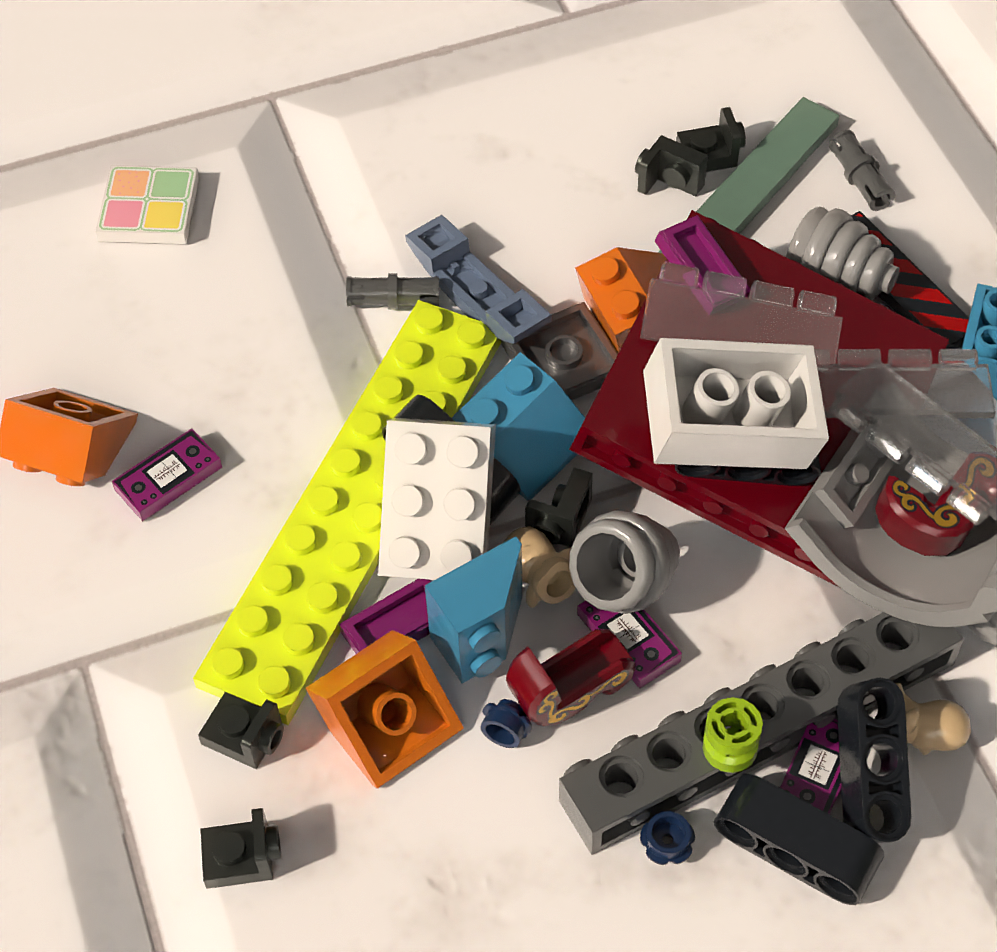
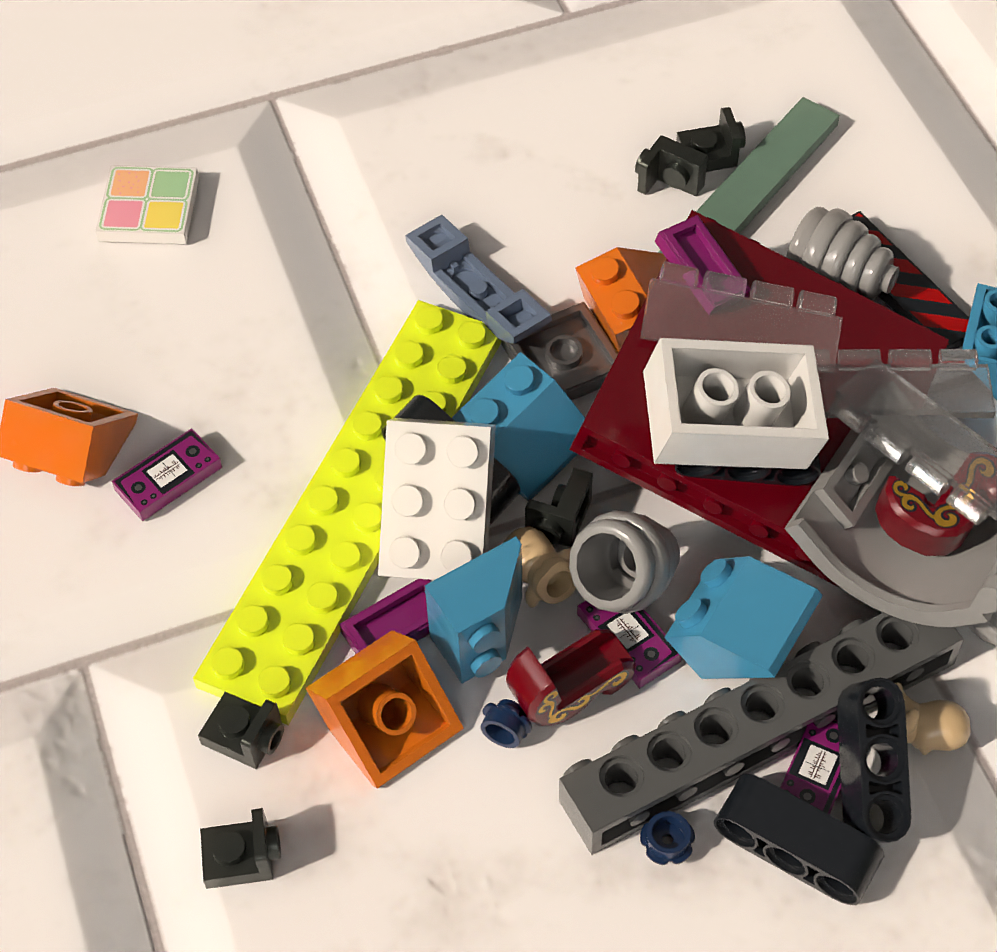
dark grey pin [346,273,439,310] -> none
lime wheel [702,697,763,773] -> none
dark grey pin [829,130,896,211] -> none
none -> dark azure slope [664,556,823,679]

